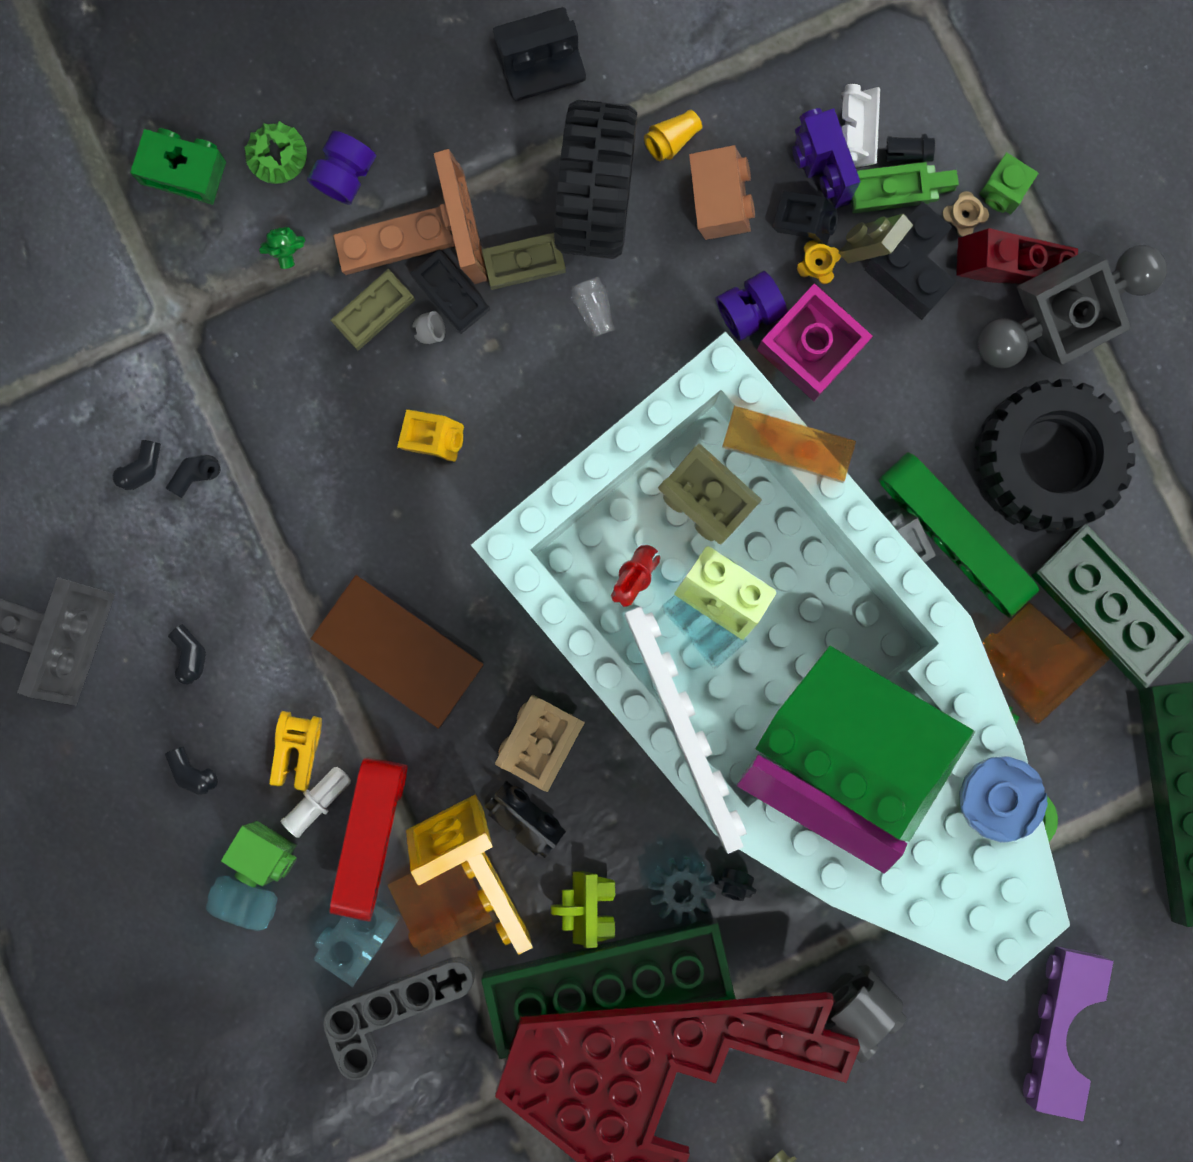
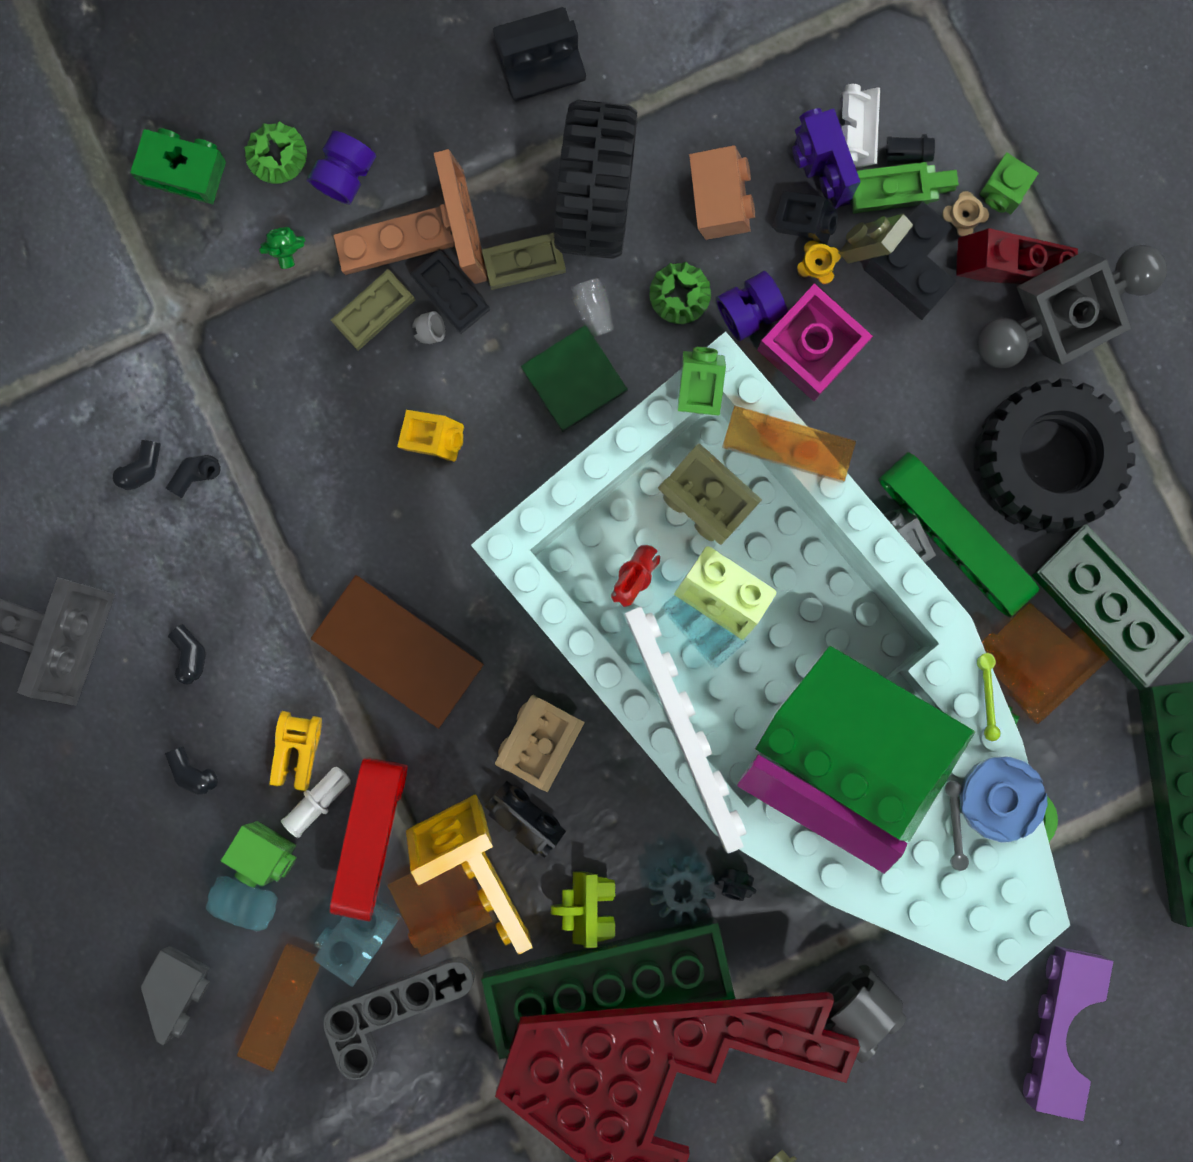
yellow cone [644,110,702,161] -> none
none -> dark grey slope [141,945,211,1046]
none -> clear orange tile [237,943,324,1072]
none -> dark green tile [521,325,628,432]
none -> bright green gear [649,262,711,324]
none -> bright green bracket [677,347,726,415]
none -> dark grey hinge [945,780,969,871]
none -> lime hinge [977,653,1001,741]

